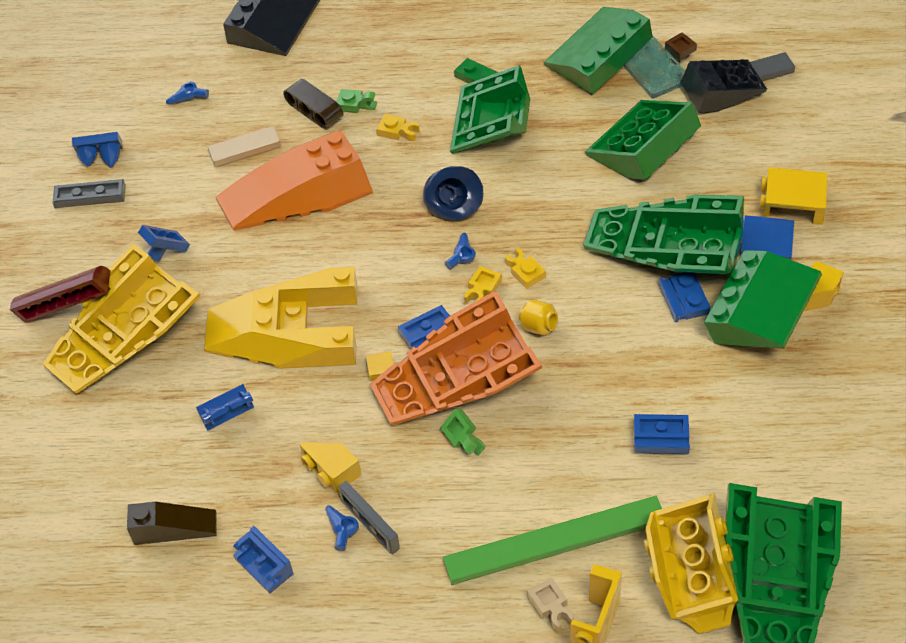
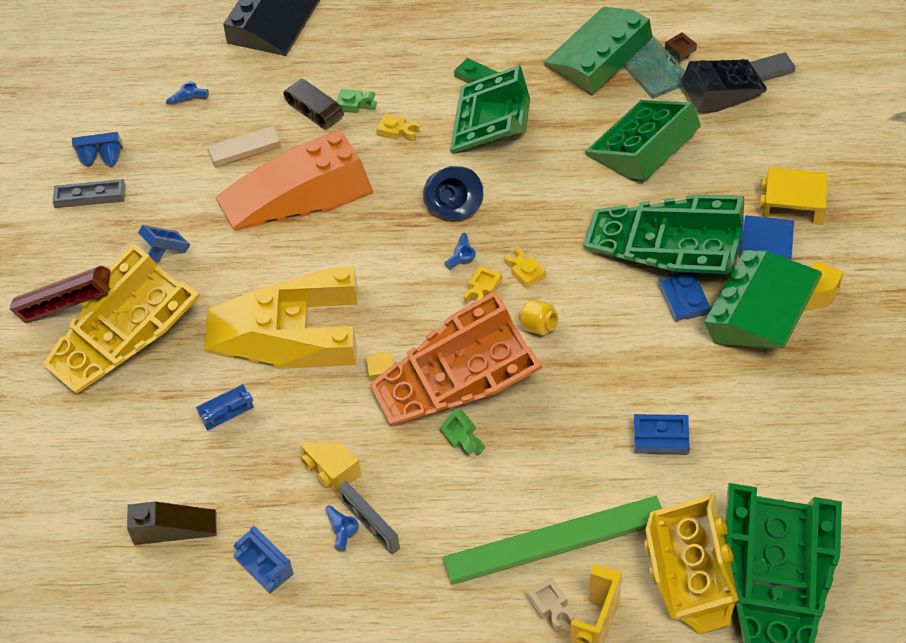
blue plate [398,305,450,349] -> none

